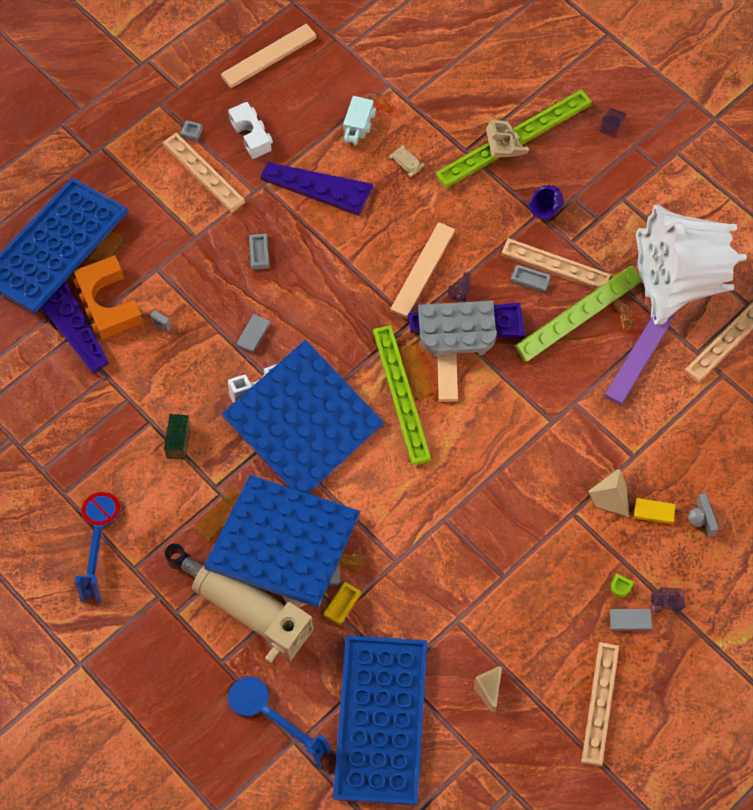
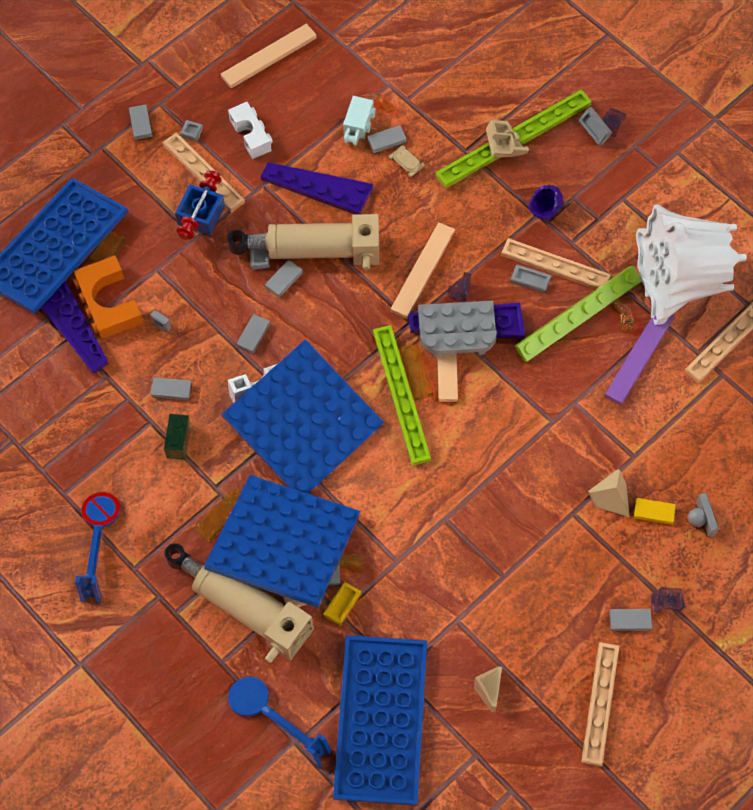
lime tile [610,573,634,598] -> none
none -> light grey tile [129,105,152,140]
none -> light grey tile [151,377,192,401]
none -> blue brick [175,171,225,240]
none -> tan piece [227,214,380,270]
none -> light grey tile [265,260,303,298]
none -> light grey tile [367,125,407,153]
none -> light grey tile [578,107,612,146]

